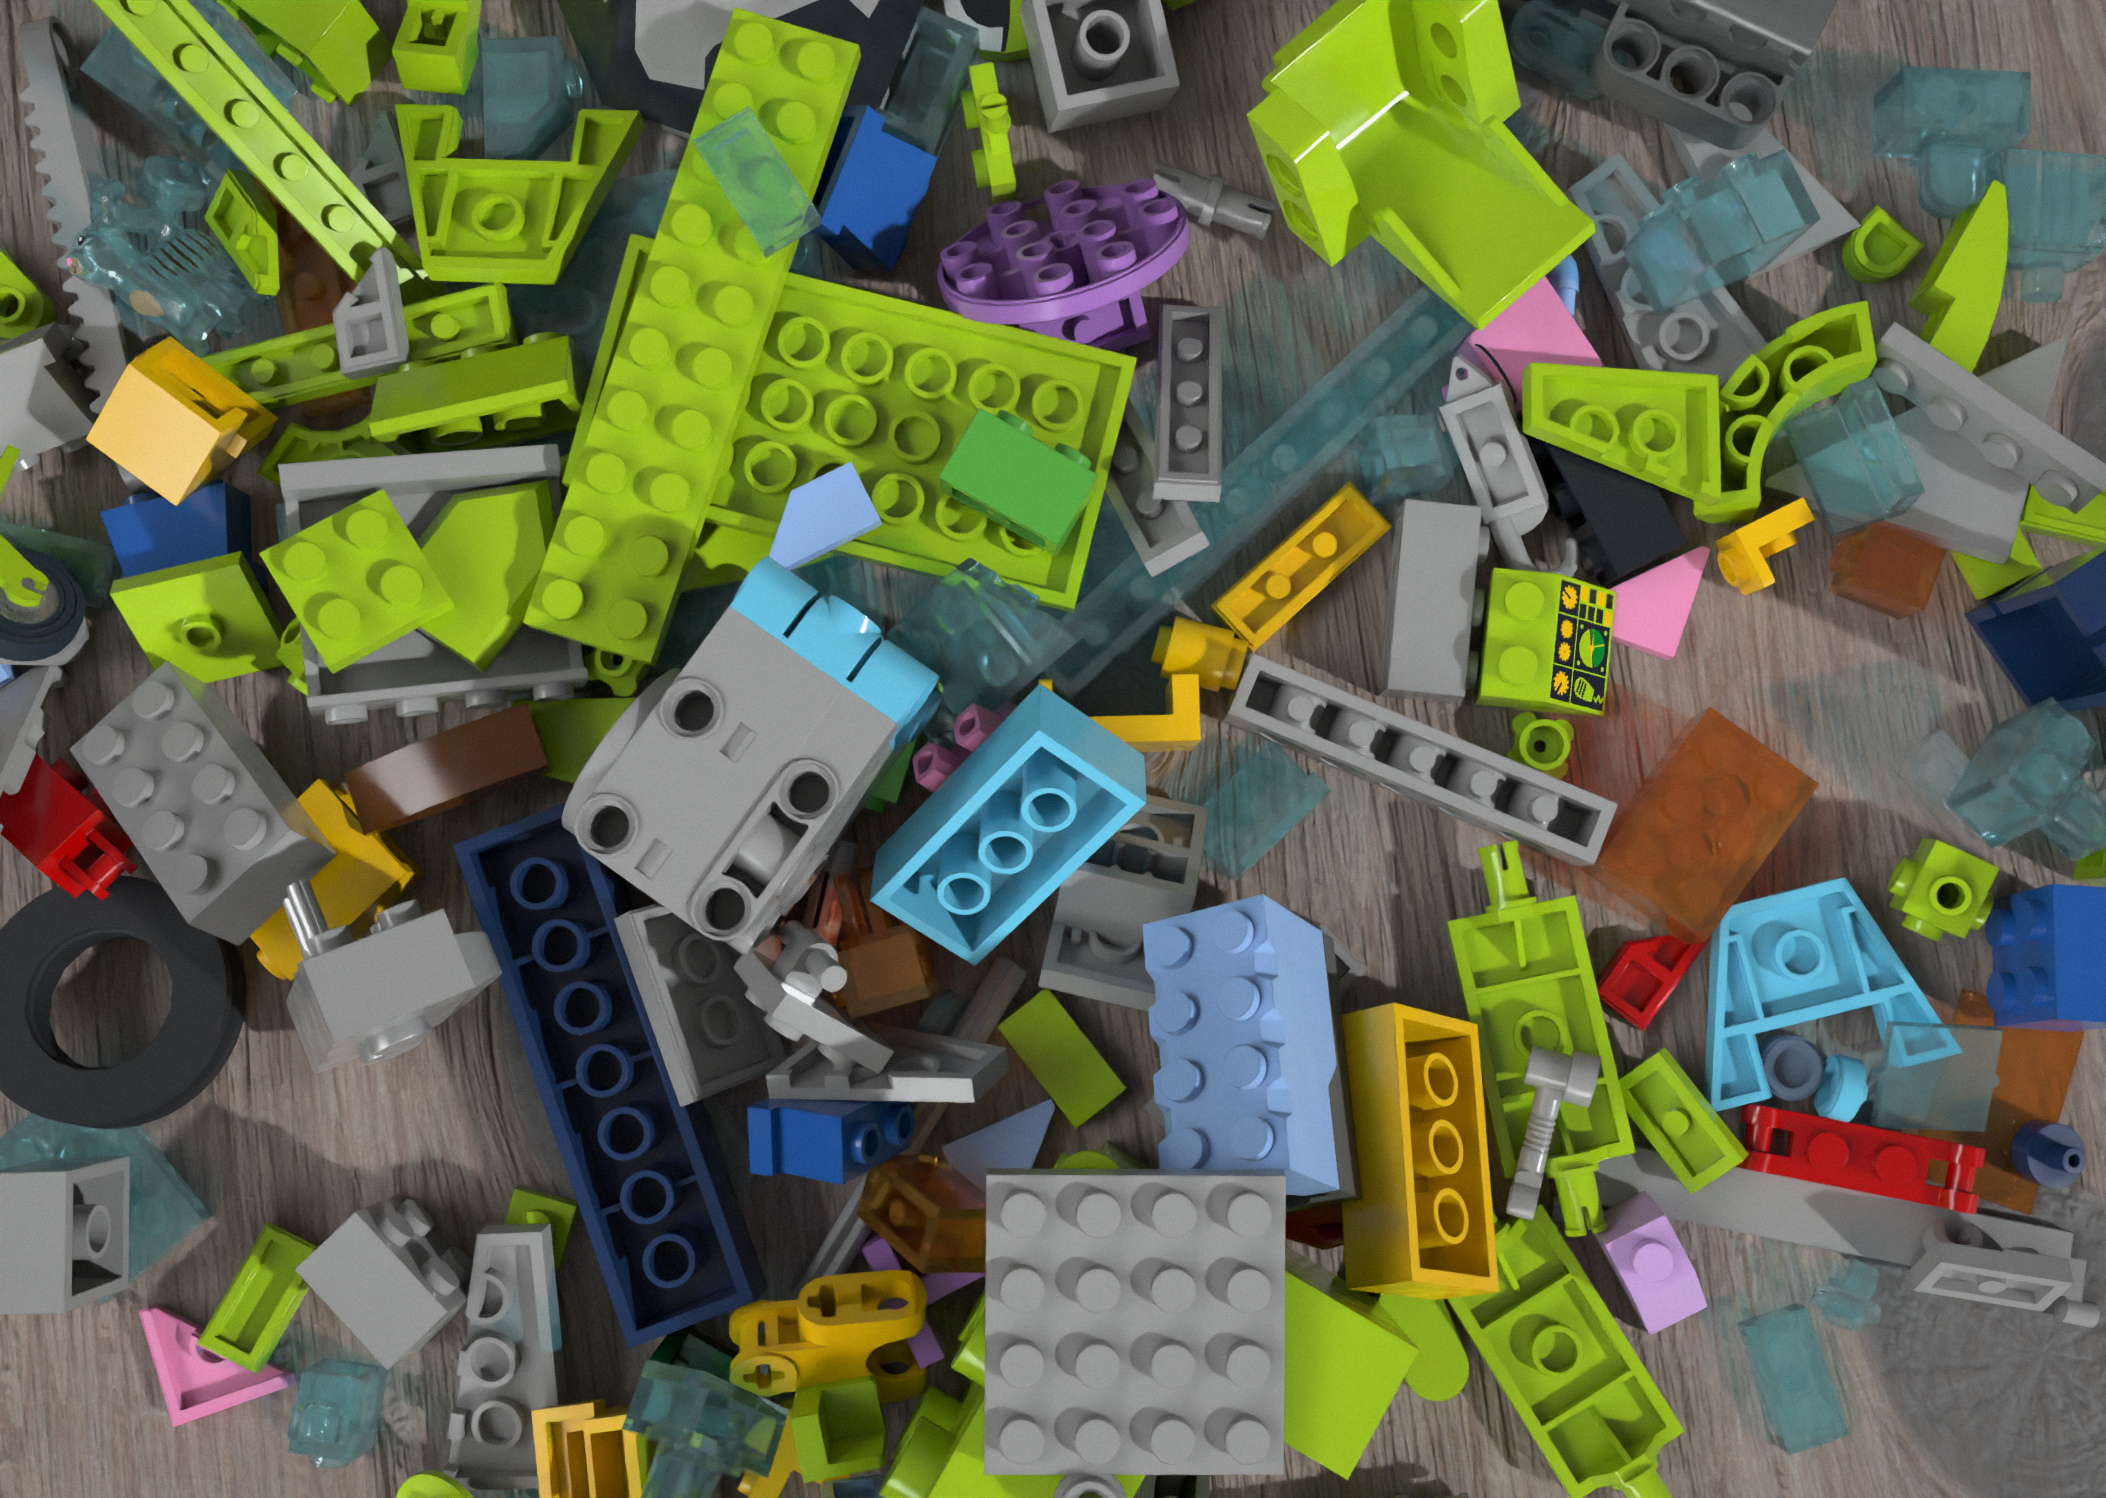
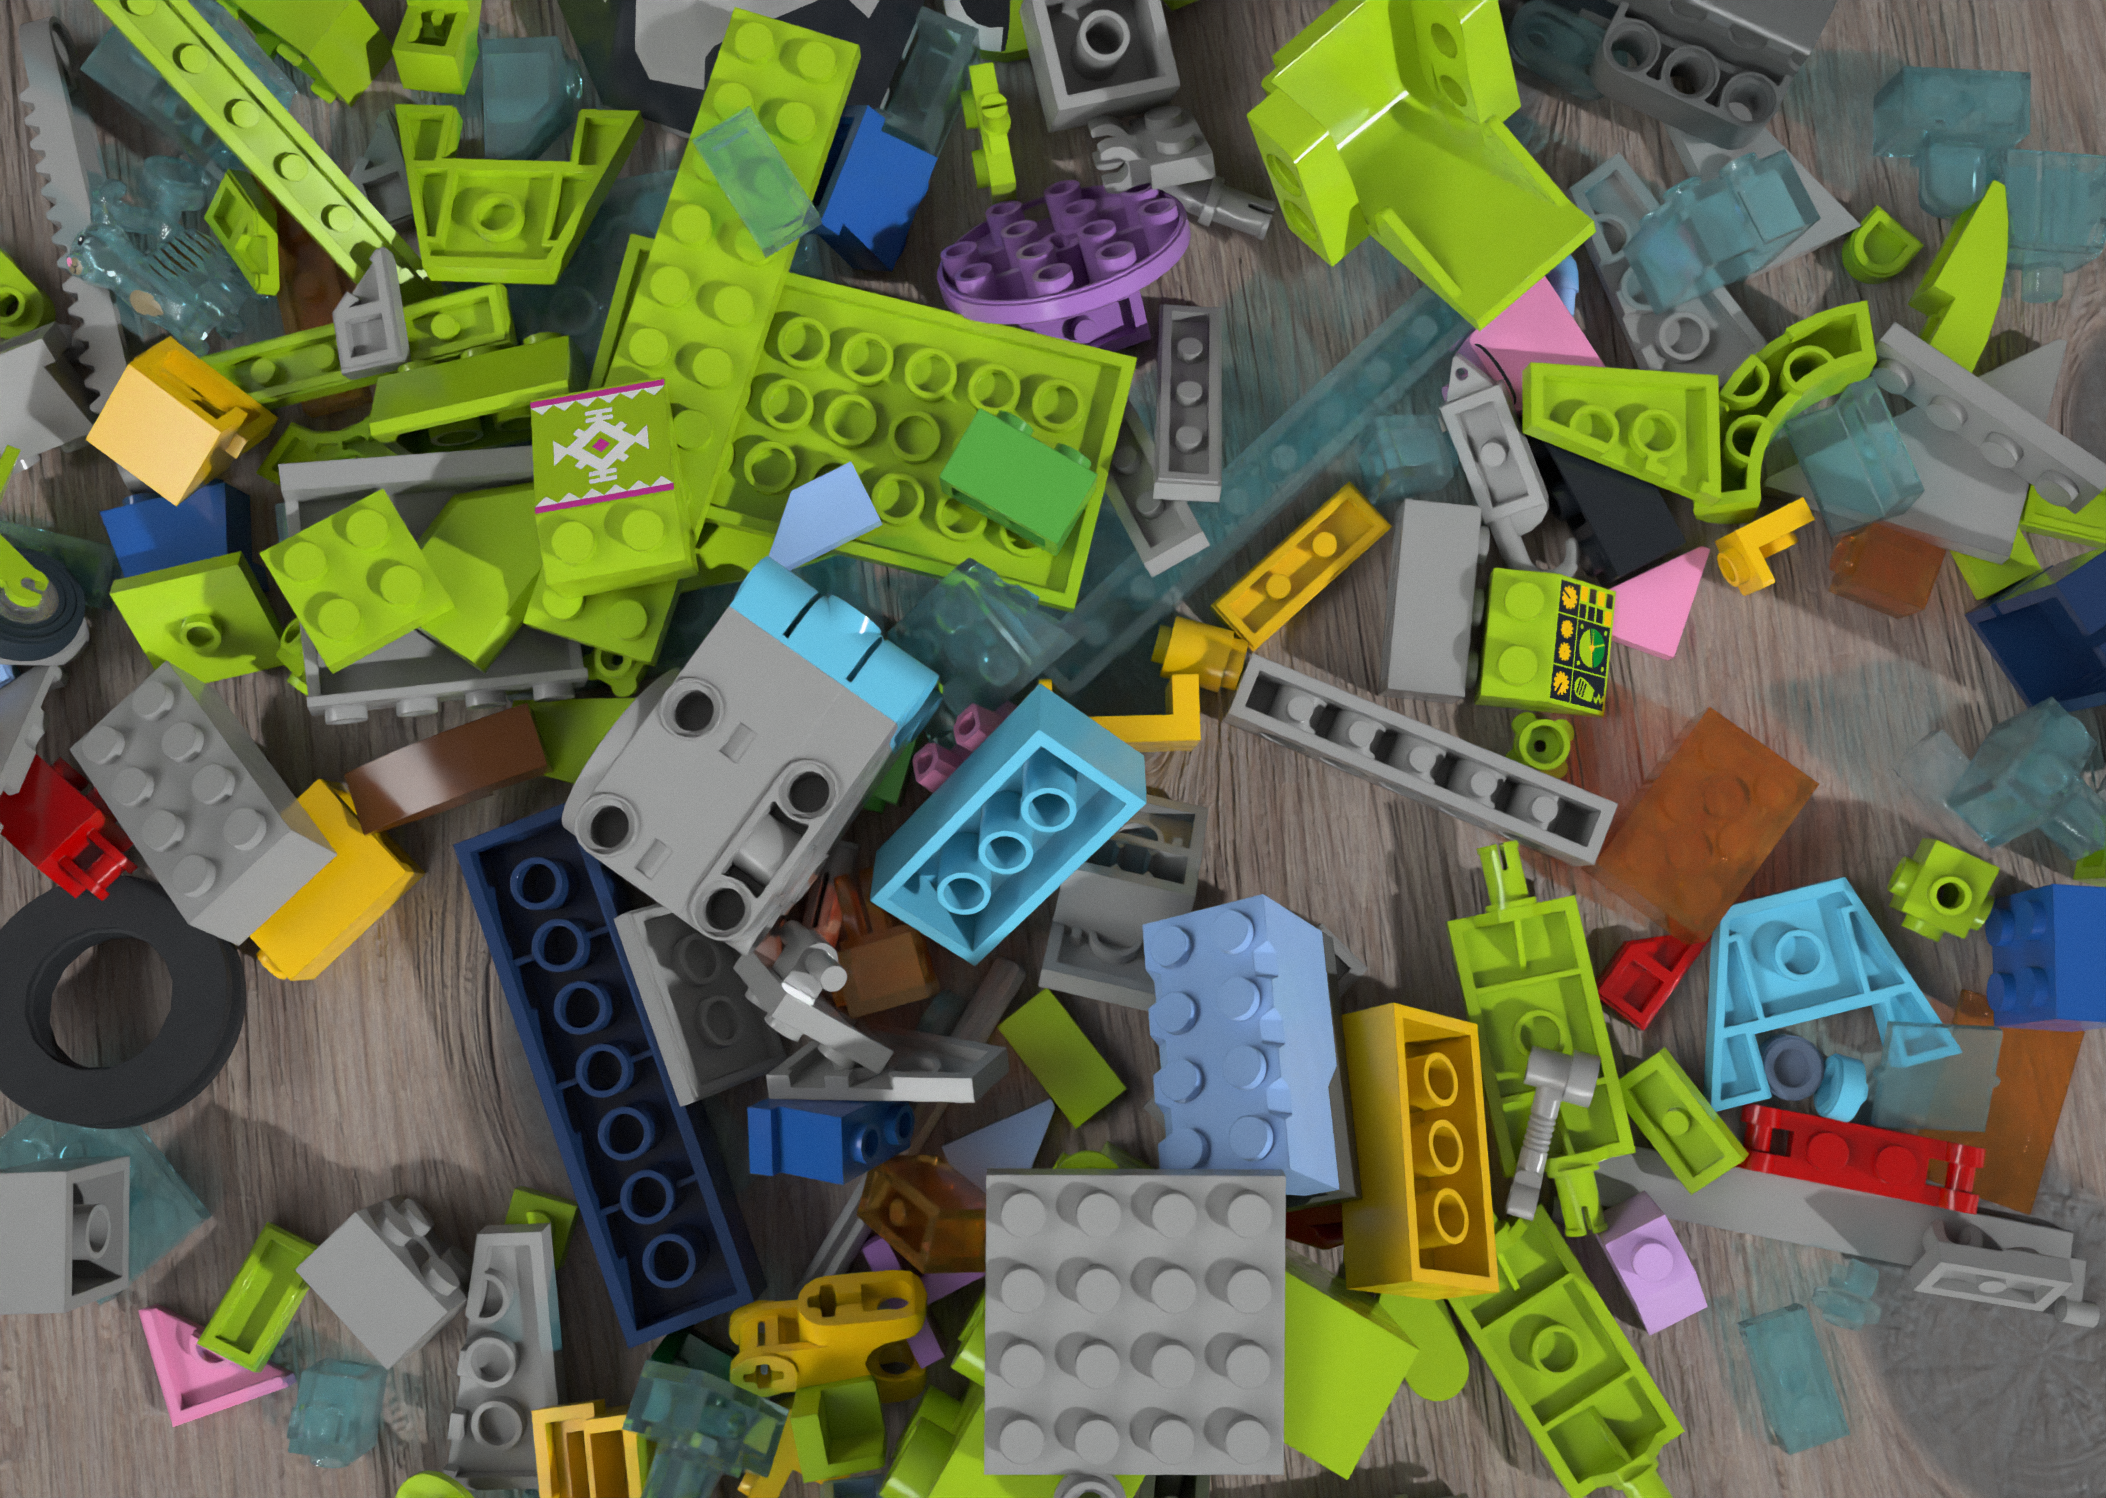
light grey piece [282,879,503,1075] -> none
clear light blue panel [1201,742,1332,881] -> none
dark blue tile [2010,1119,2086,1189] -> none
none -> lime slope [530,377,699,599]
none -> light grey plate [1087,105,1216,194]

